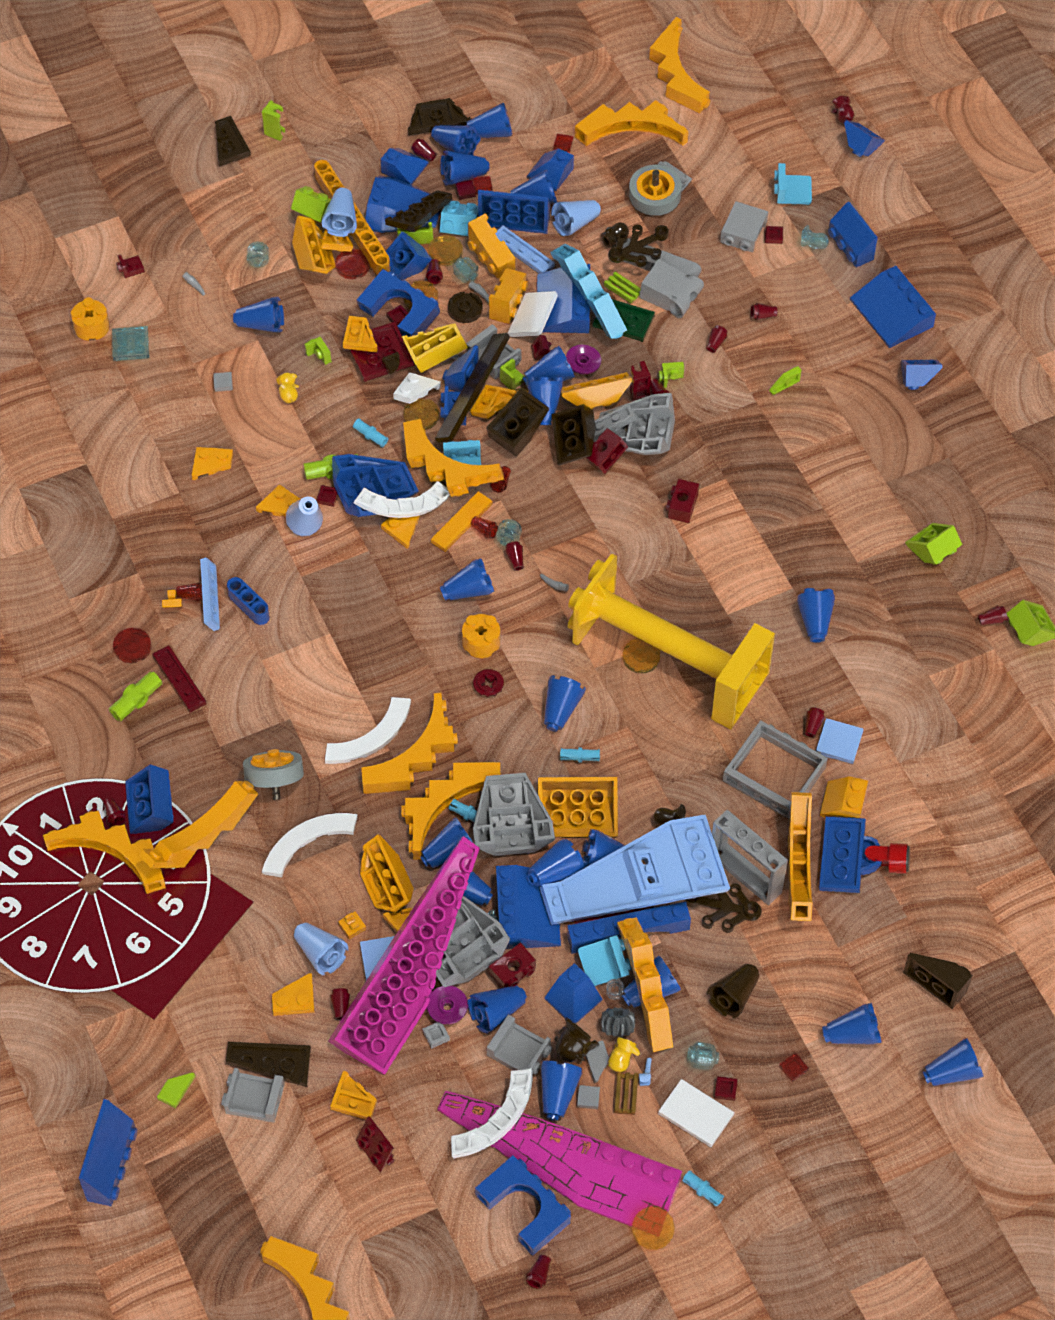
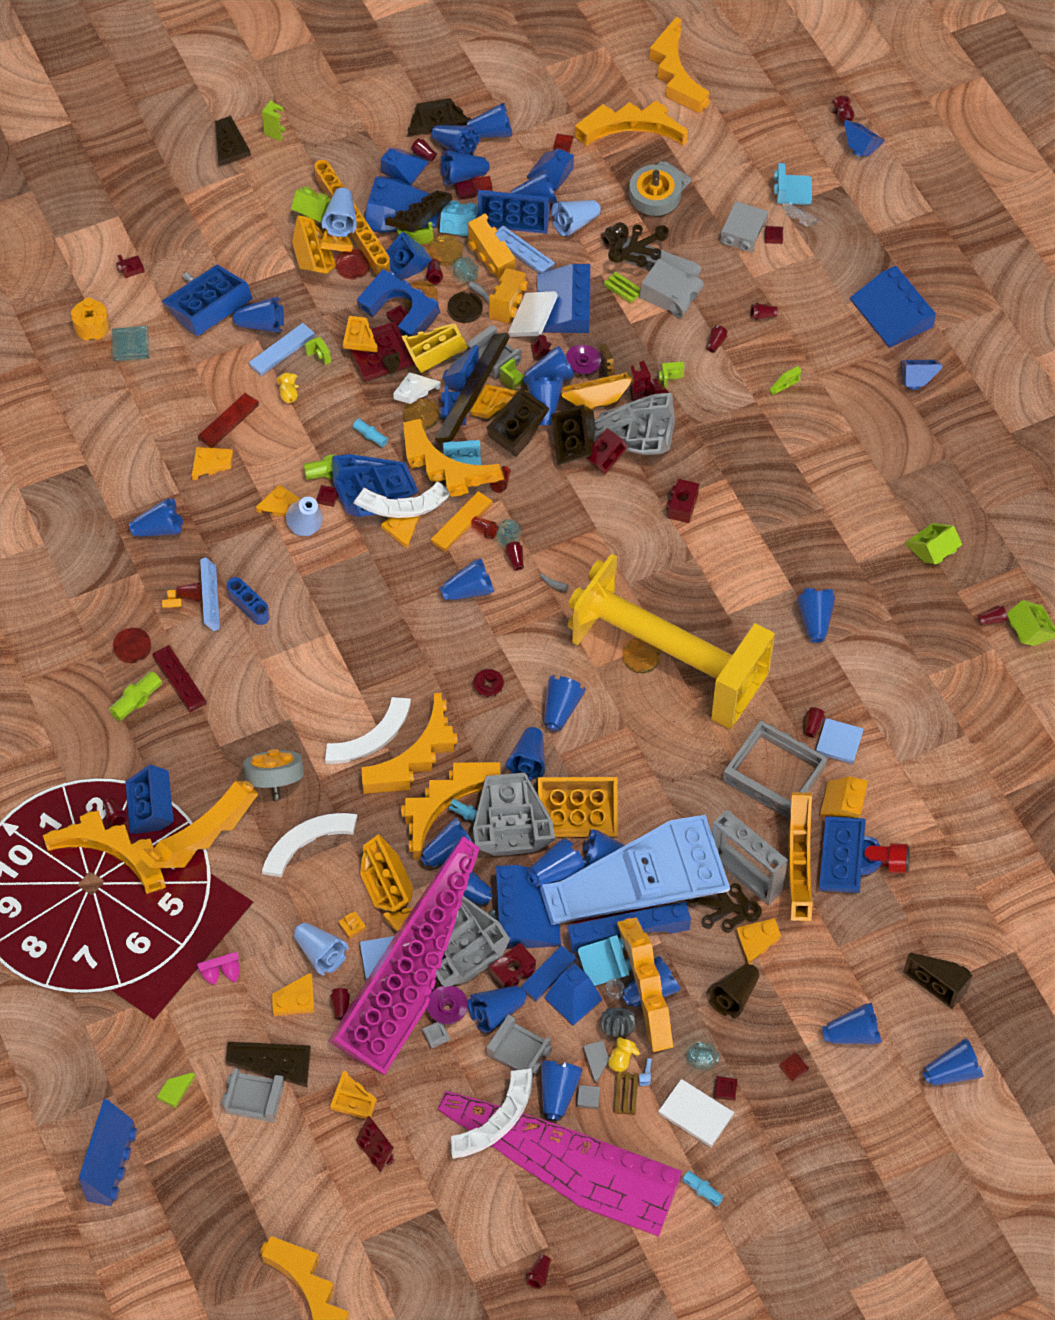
light grey tile [213,372,233,392] -> none
clear light blue head [246,241,269,268] -> none
light orange brick [462,614,500,658] -> none
blue arch [475,1155,571,1256] -> none
medium azure arch [550,244,627,339] -> none
dark brown helmet [554,1017,600,1064] -> none
medium azure pin [560,747,600,763] -> none
dark green tile [593,299,655,342] -> none
clear yellow tile [632,1206,675,1250] -> none
dark brown animal [653,804,686,826] -> none
clear light blue animal [801,225,829,250] -> none
blue slope [828,202,878,268] -> none
none -> blue cone [129,498,183,537]
none -> blue slope [162,264,253,336]
none -> dark pink tile [197,951,239,985]
none -> clear red tile [198,393,259,448]
none -> light blue tile [249,323,315,376]
none -> blue cone [506,727,545,781]
none -> blue tile [521,945,577,1002]
none -> pearl gold tile [599,343,615,376]
none -> light orange wing [736,918,781,964]
none -> clear plate [781,203,819,227]

